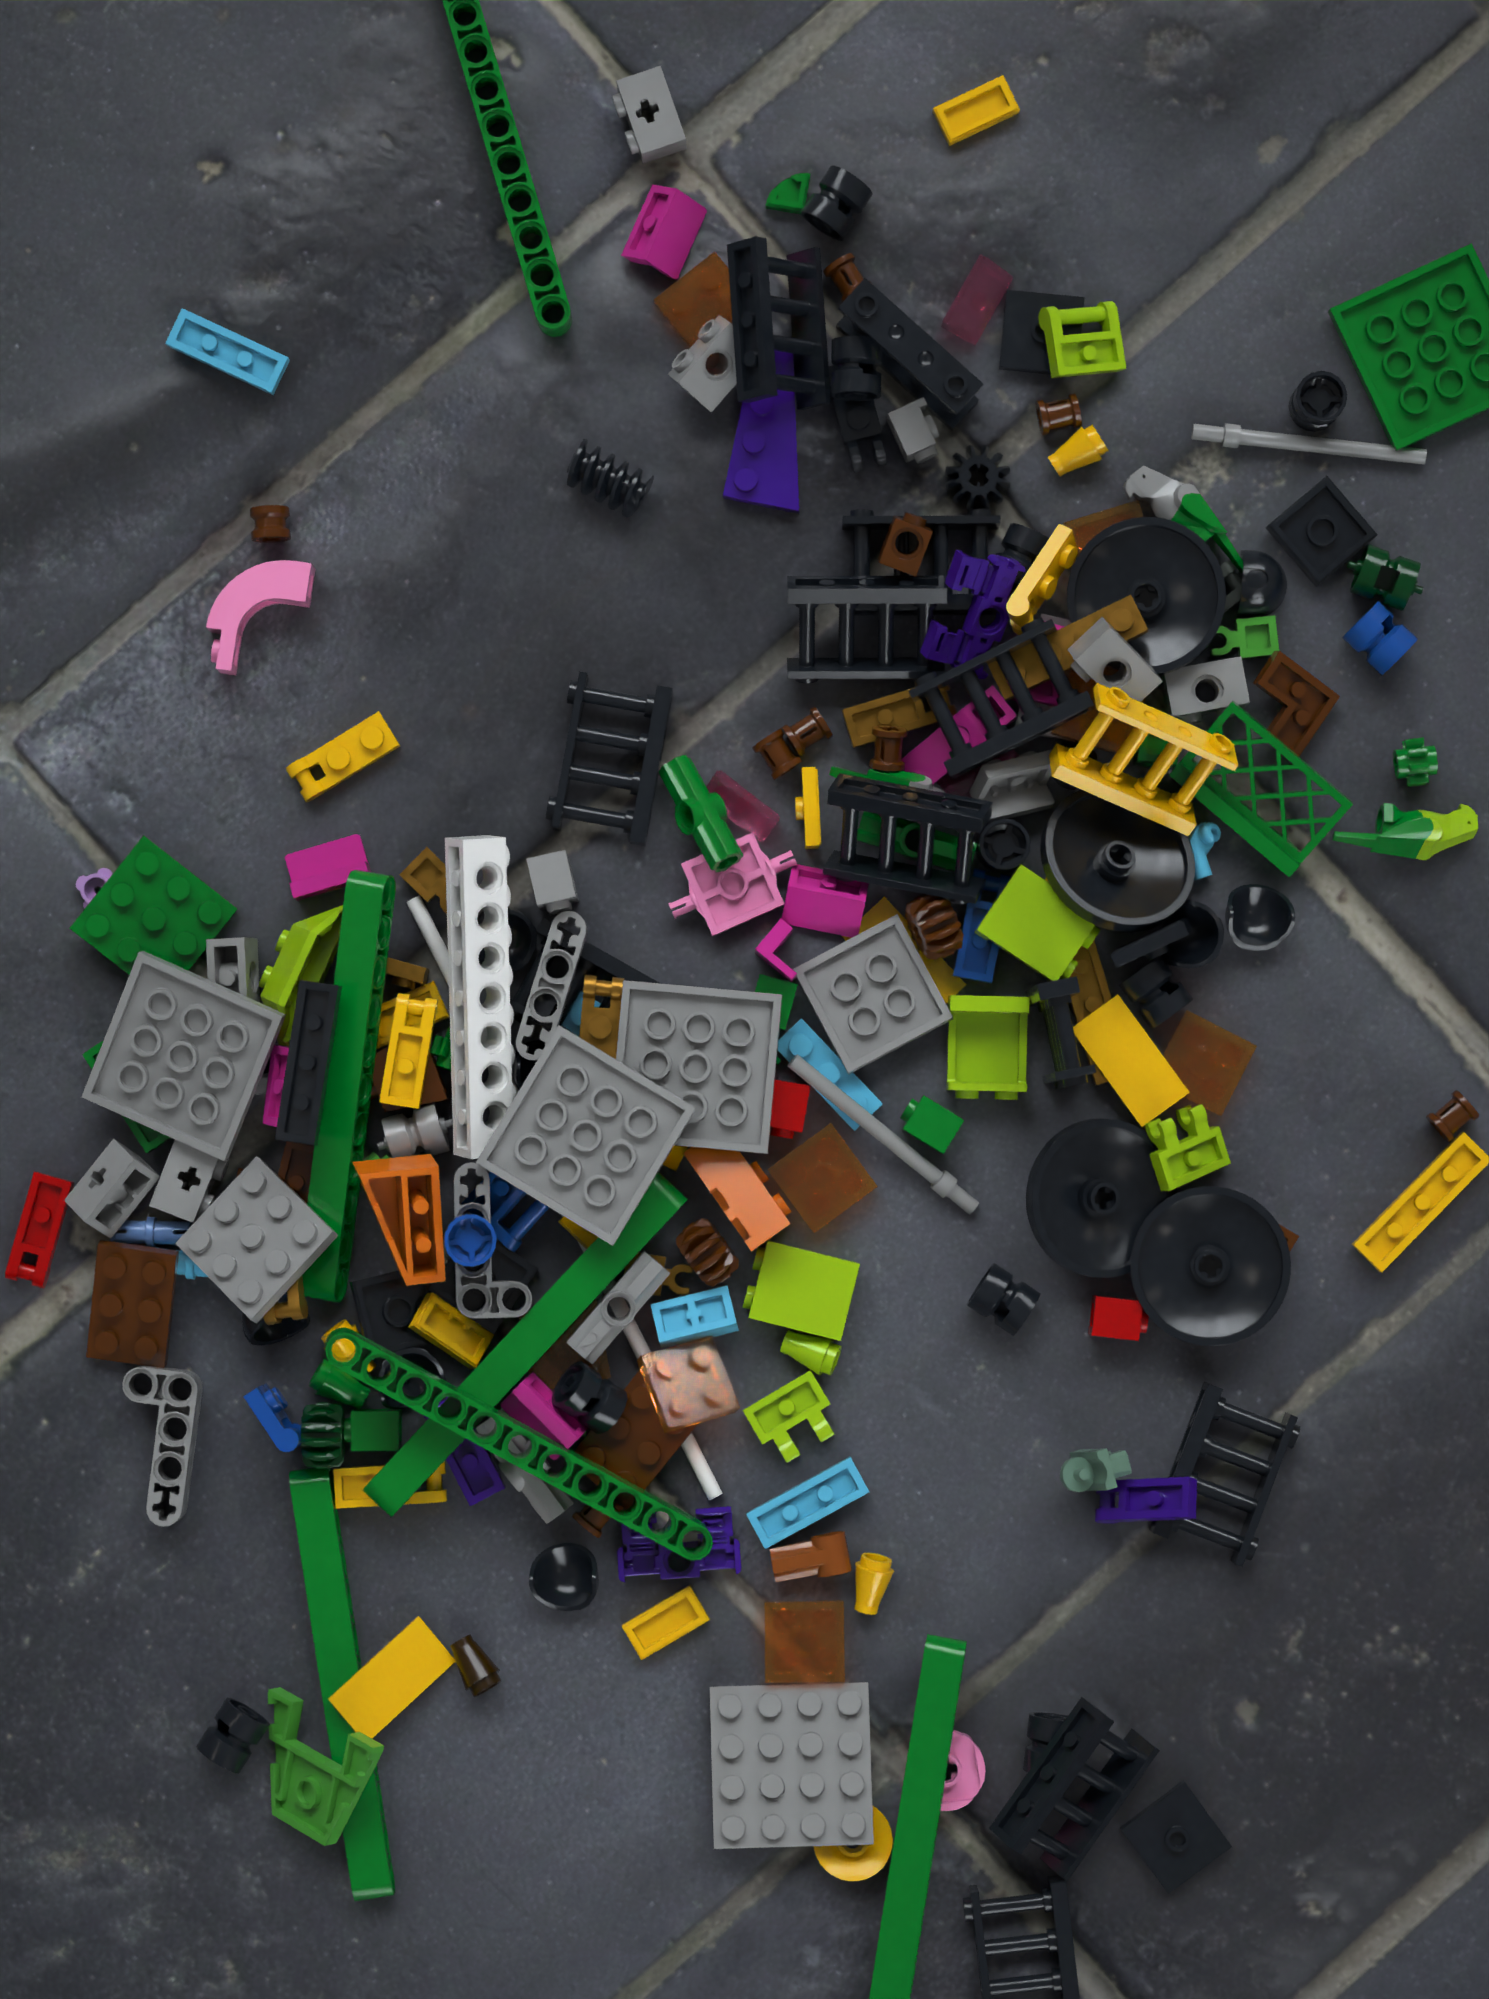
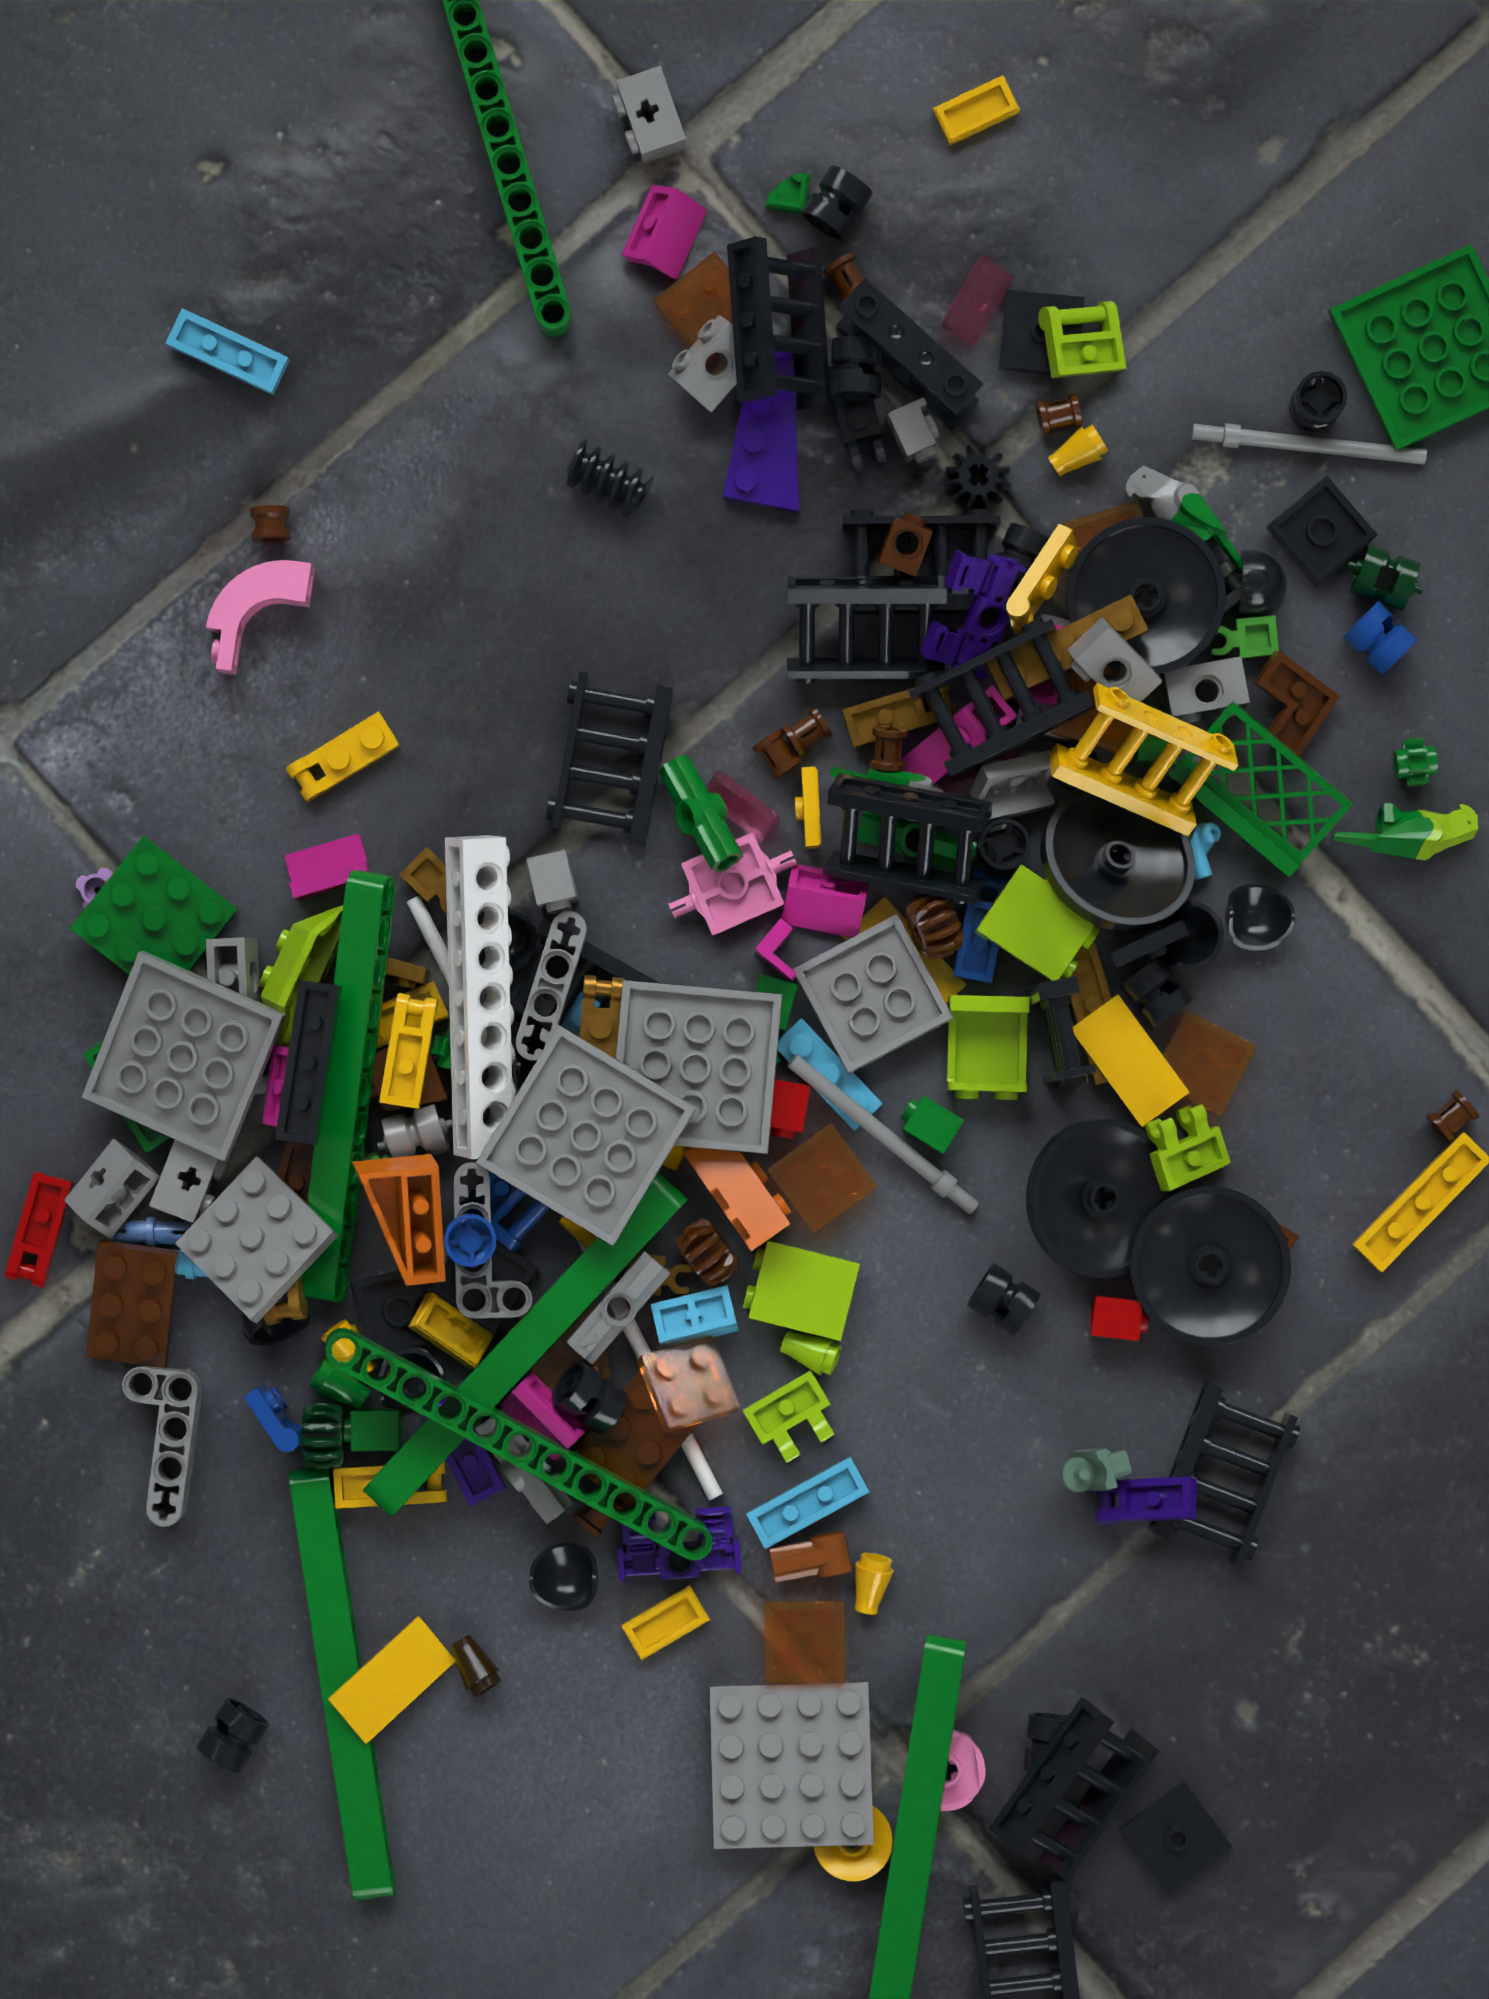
bright green wing [268,1687,384,1846] -> none

